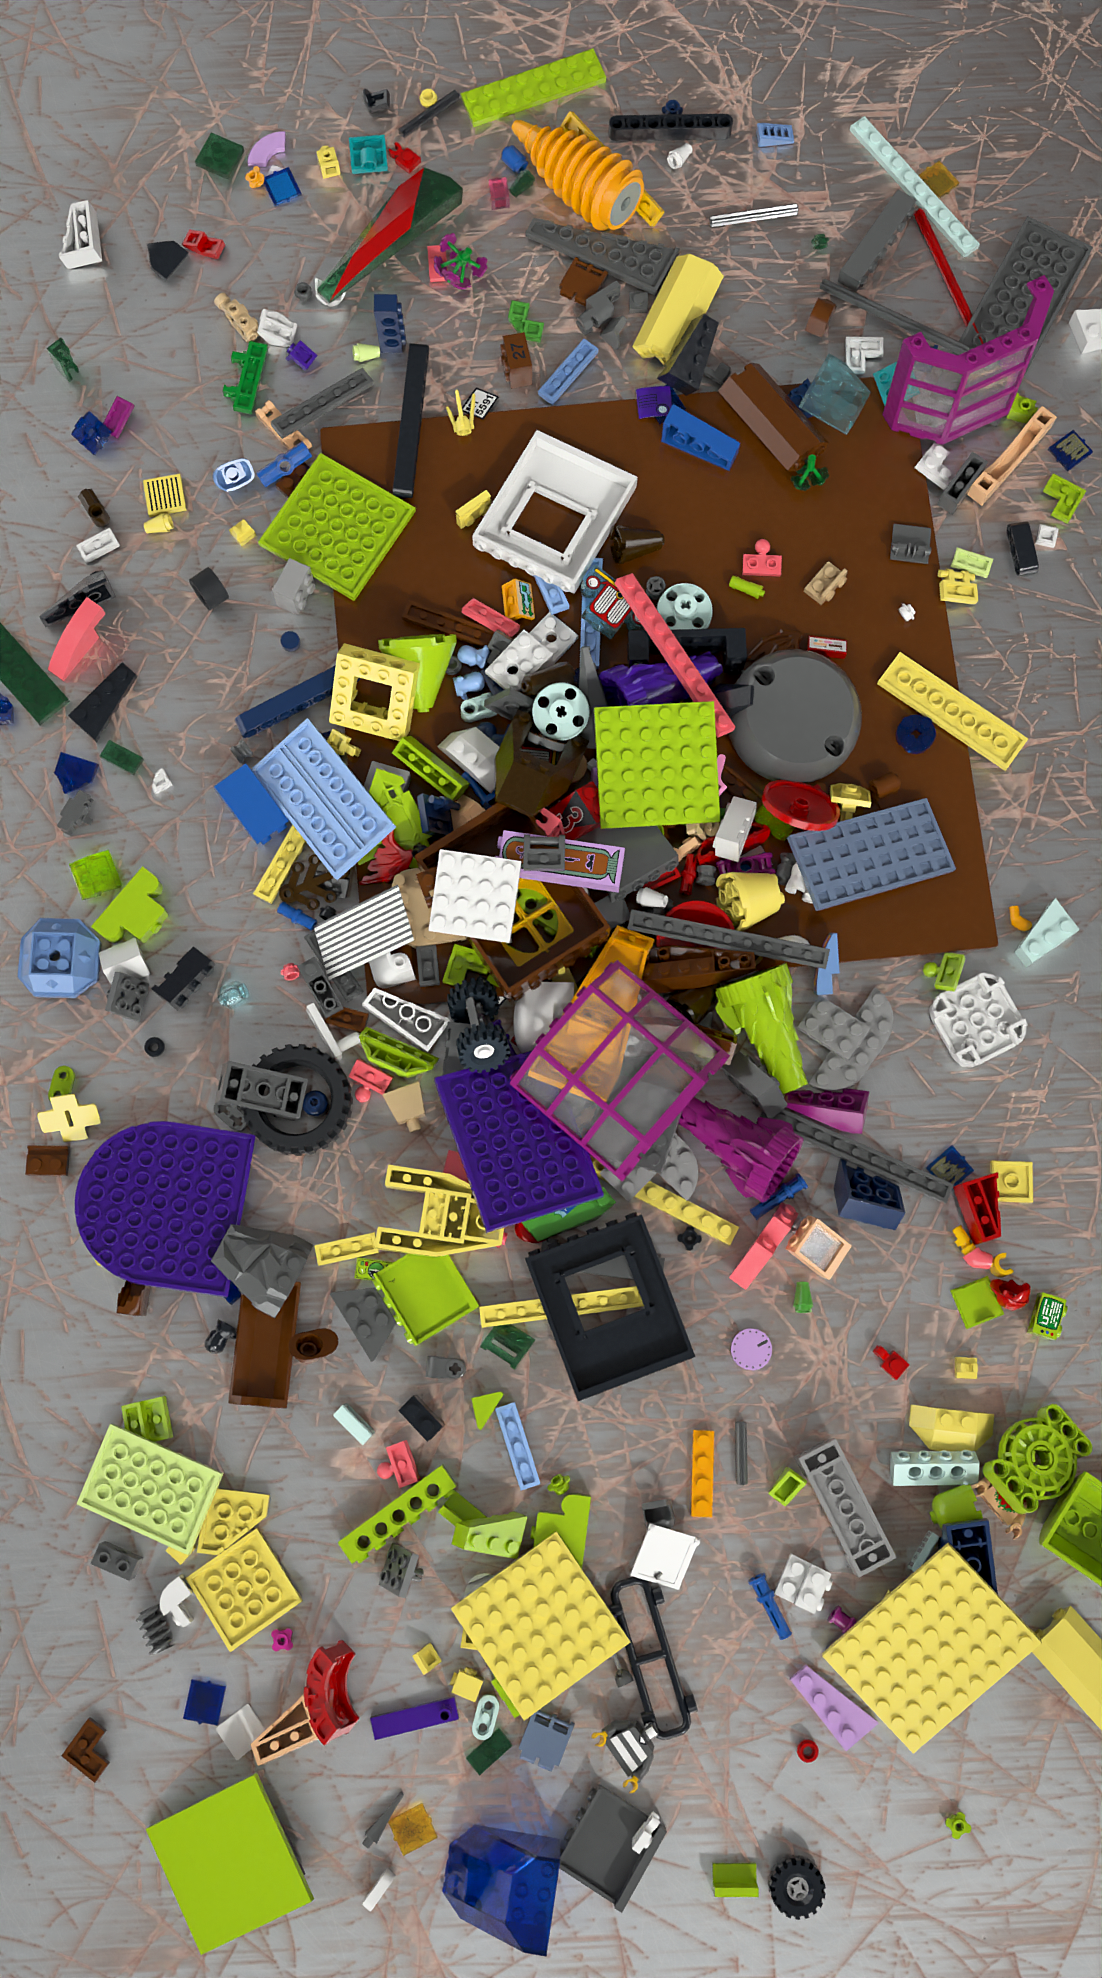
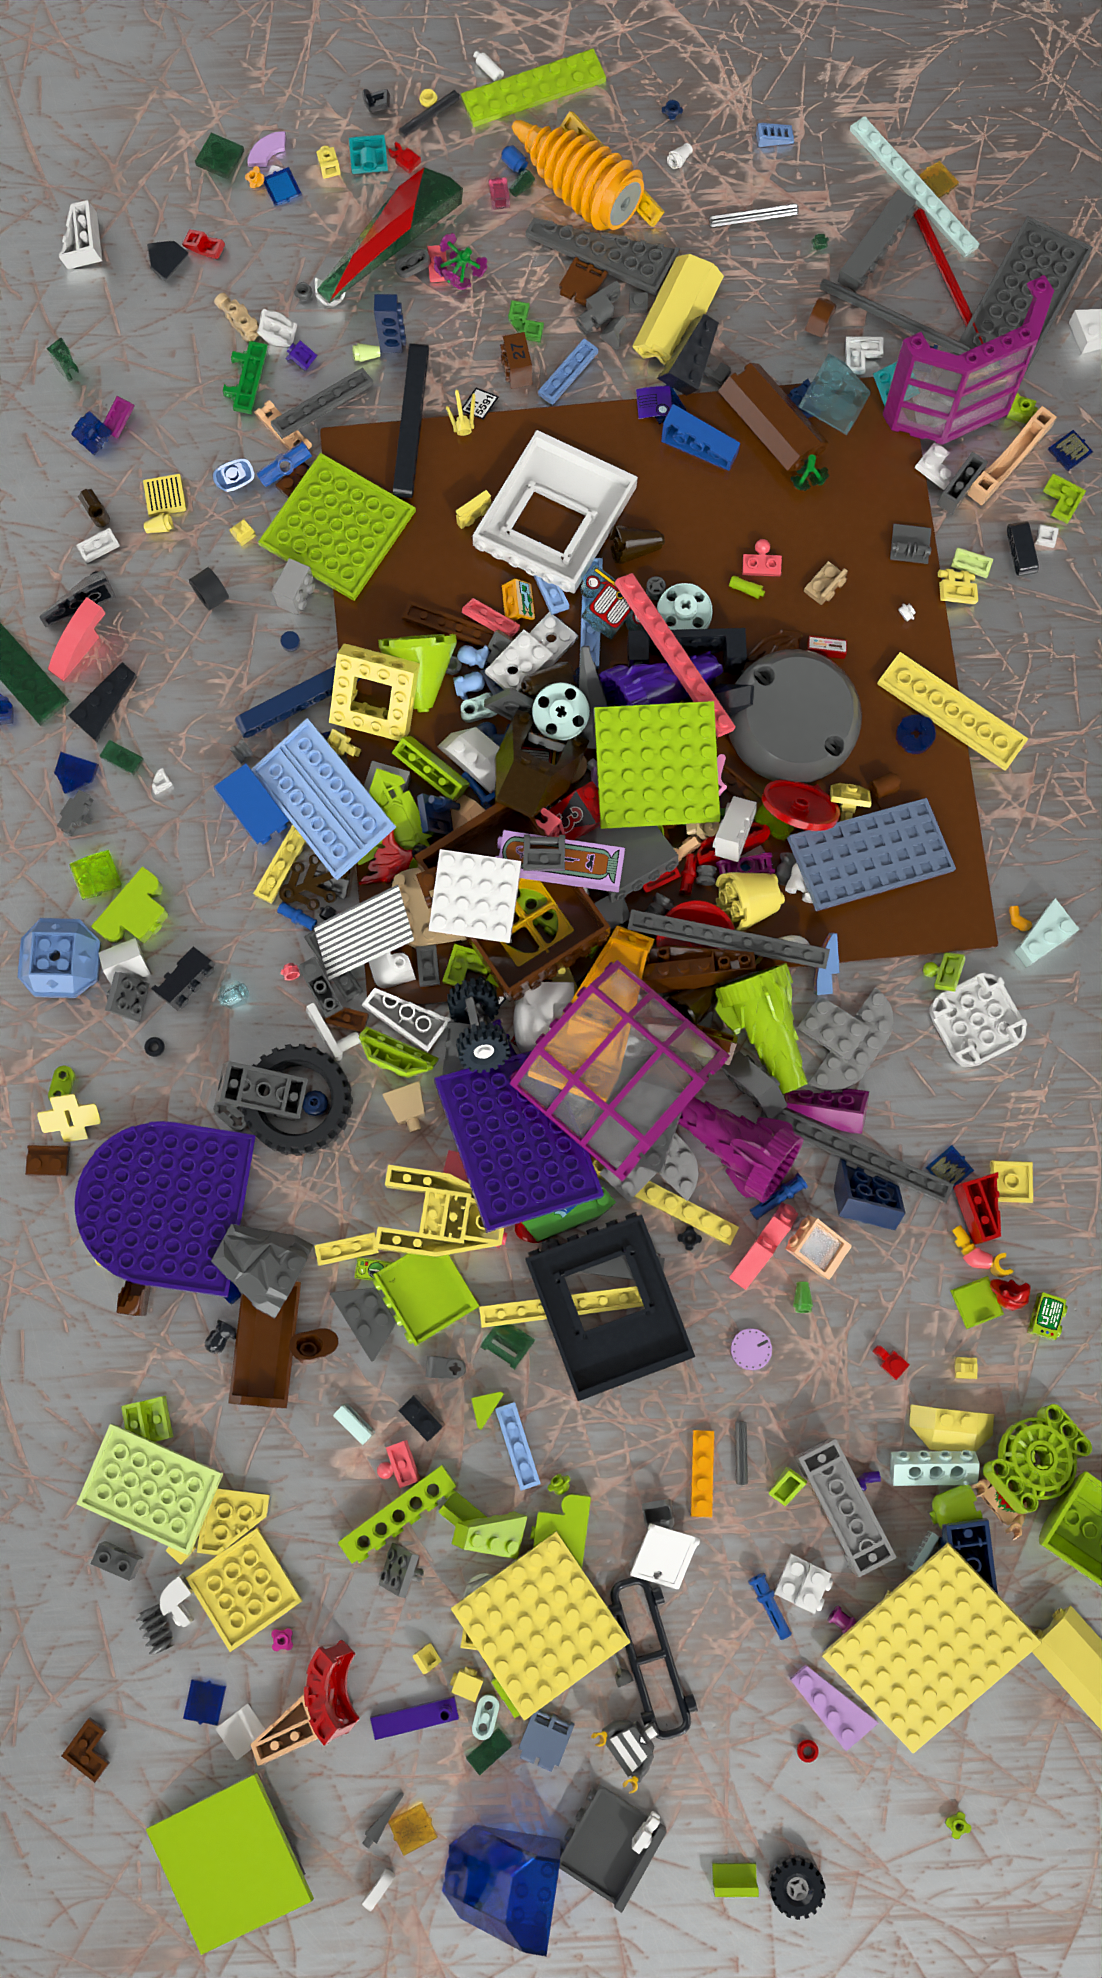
coral plate [349,1058,394,1102] -> none
black beam [608,114,733,142] -> none
white cone [637,887,668,907] -> none
none -> dark grey plate [395,249,431,278]
none -> white cylinder [473,51,504,82]
none -> dark purple arm [856,1471,881,1491]

